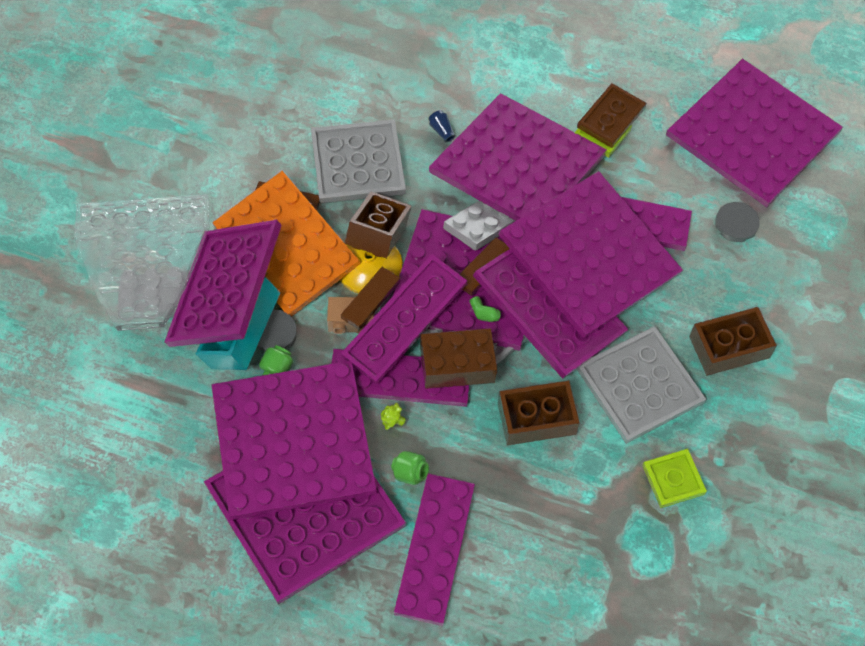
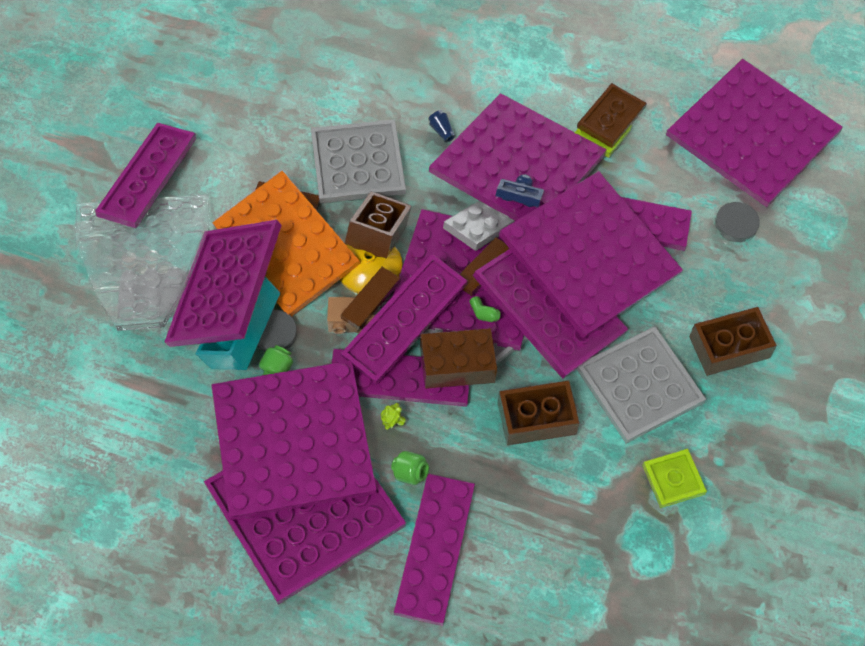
none -> magenta plate [95,122,196,228]
none -> dark blue plate [495,174,544,207]

